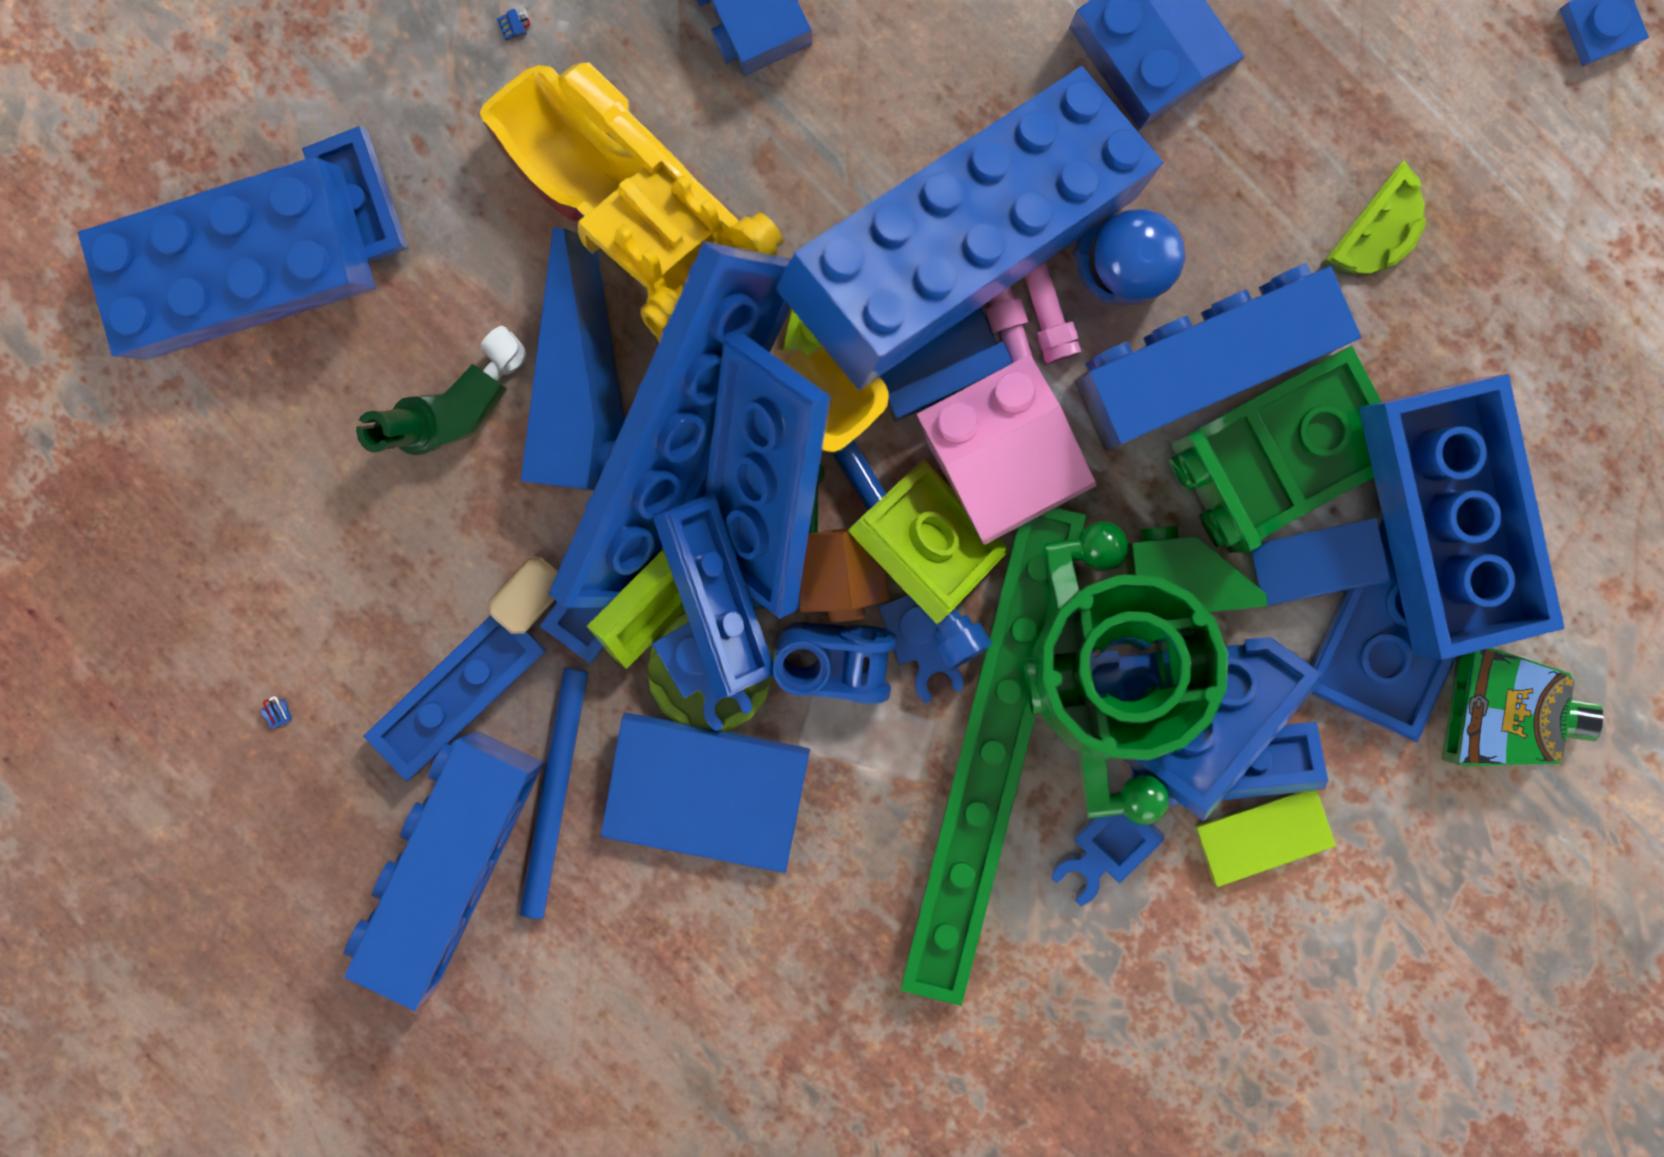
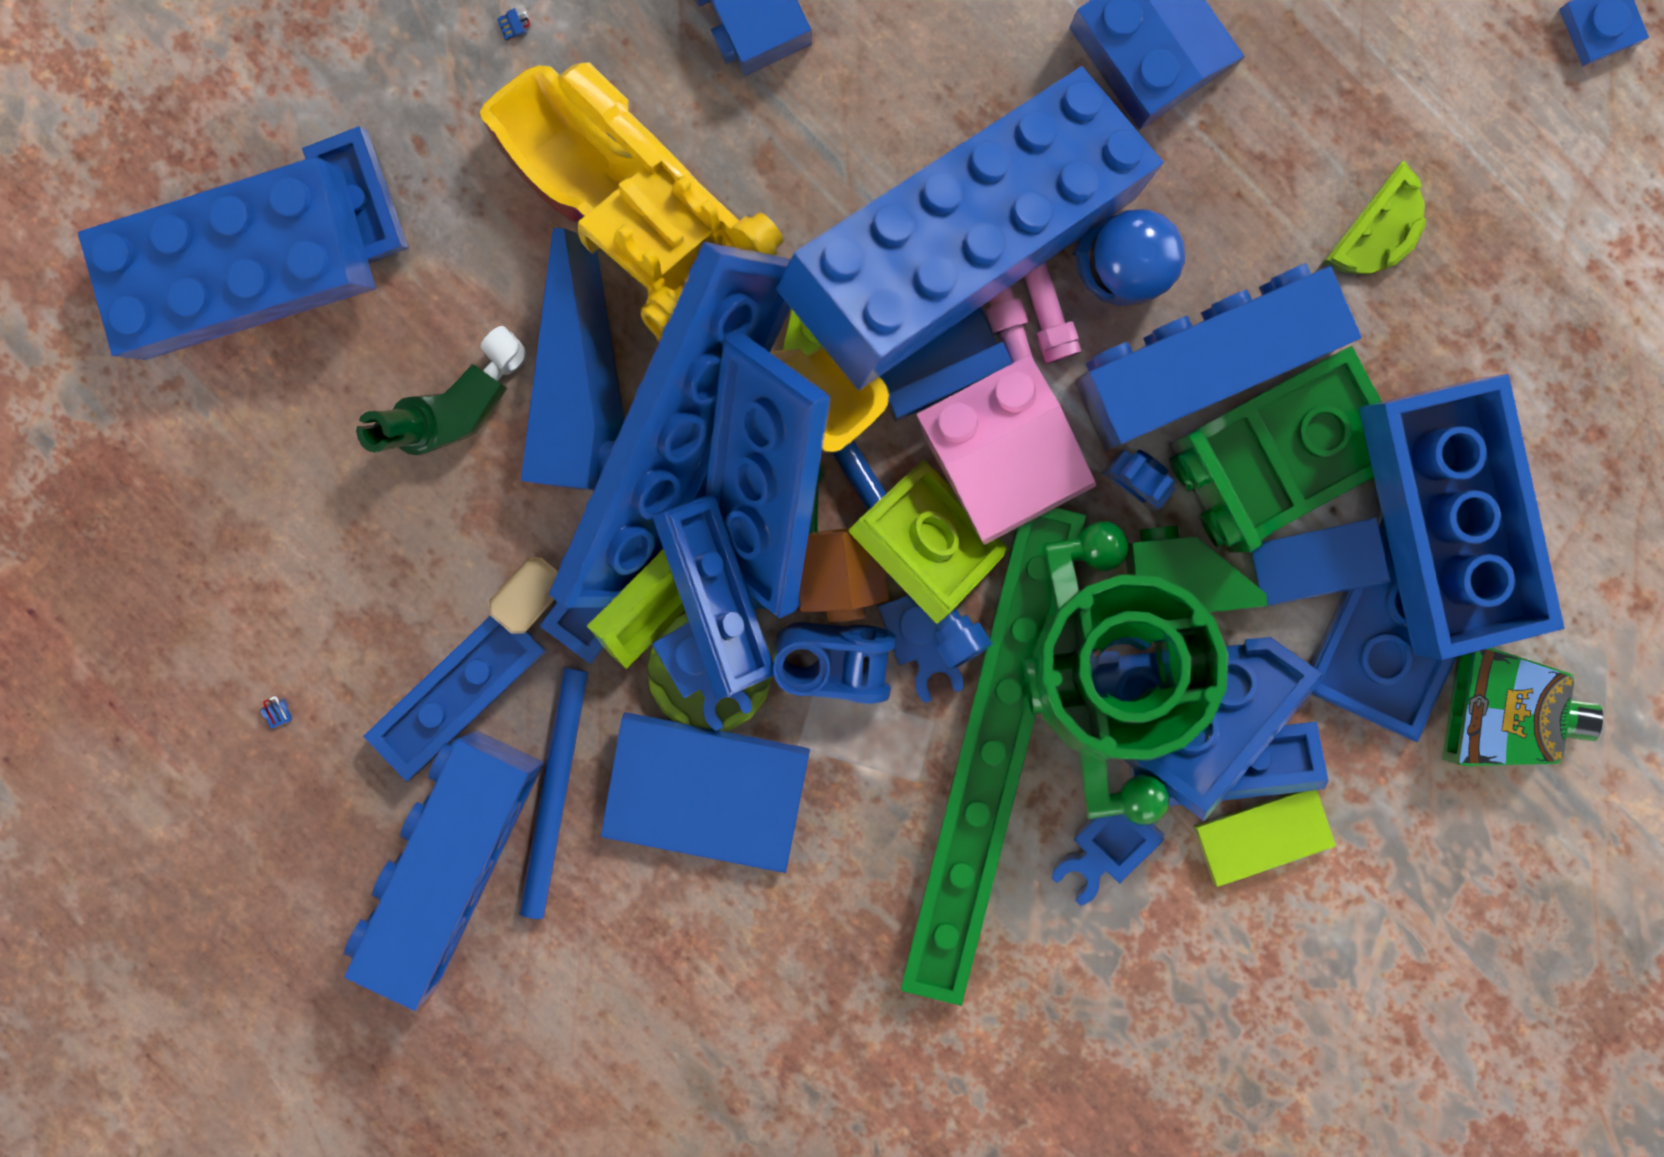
none -> blue plate [1102,449,1176,511]

